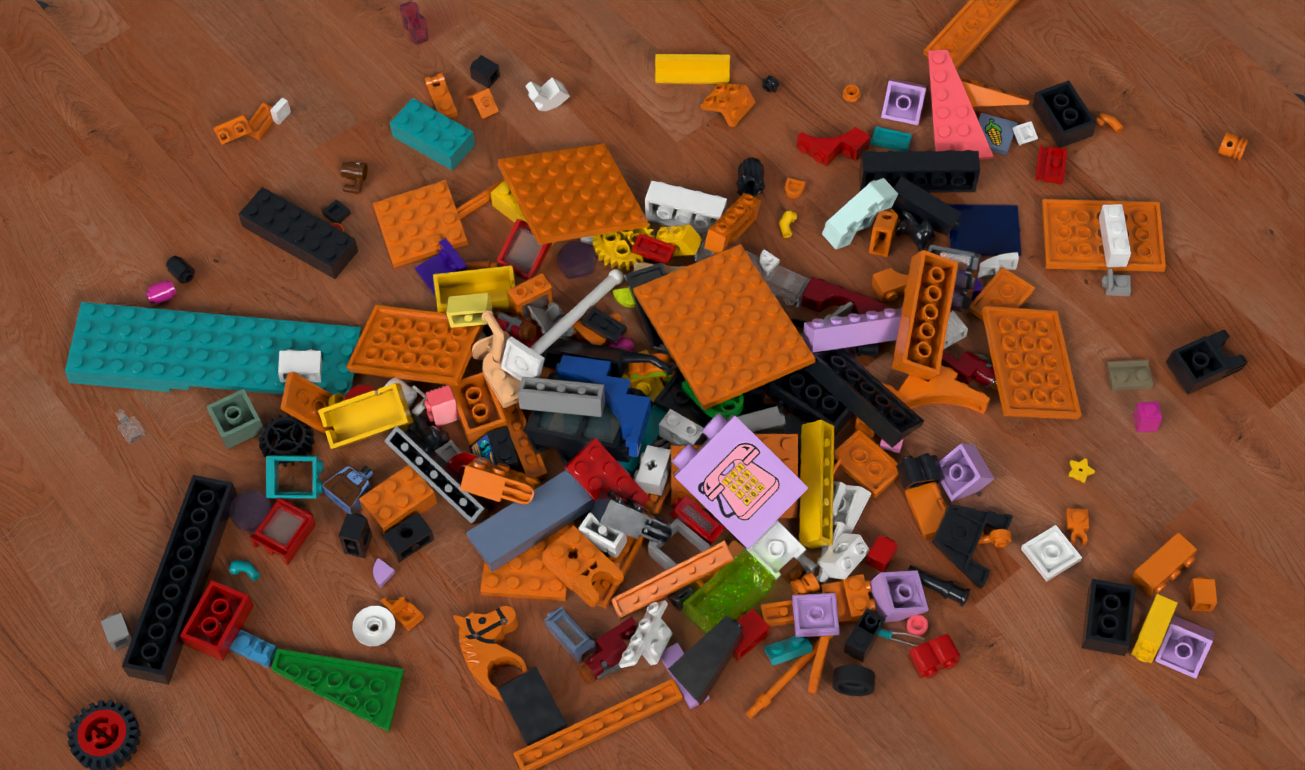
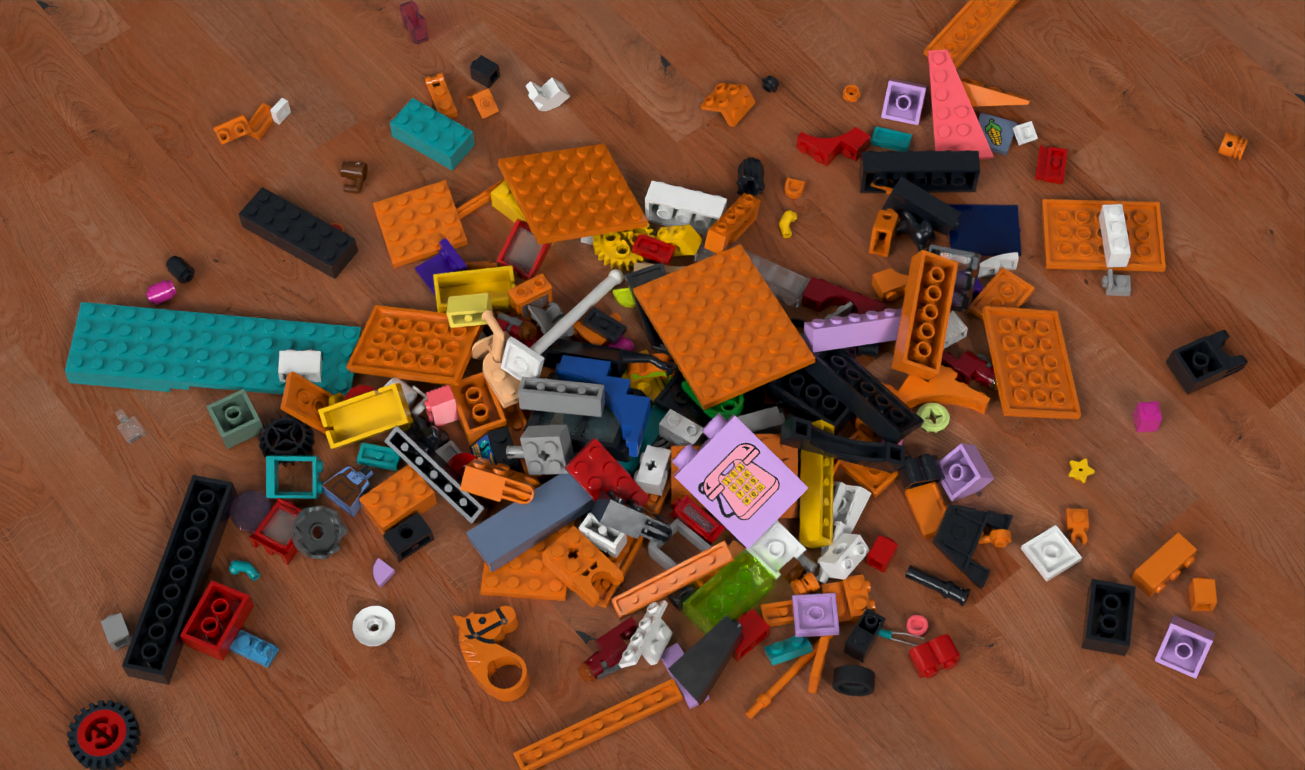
green wing [271,649,405,733] -> none
black tile [323,200,351,224] -> none
black brick [338,513,373,559] -> none
orange slope [380,597,424,632] -> none
black tile [497,667,567,746] -> none
sand blue window [545,606,596,664] -> none
clear purple tile [557,242,597,279] -> none
yellow panel [655,54,730,84] -> none
white tile [760,249,780,276] -> none
light aqua brick [822,178,898,250] -> none
lavender slope [870,570,929,622] -> none
black brick [1032,80,1097,148] -> none
orange arm [1095,113,1124,133] -> none
dark tan plate [1107,360,1153,391] -> none
yellow window [1131,594,1178,663] -> none
none -> dark grey plate [291,506,347,559]
none -> teal plate [356,443,401,471]
none -> light grey brick [506,424,575,475]
none -> black arch [780,416,906,473]
none -> yellowish green gear [917,403,950,433]

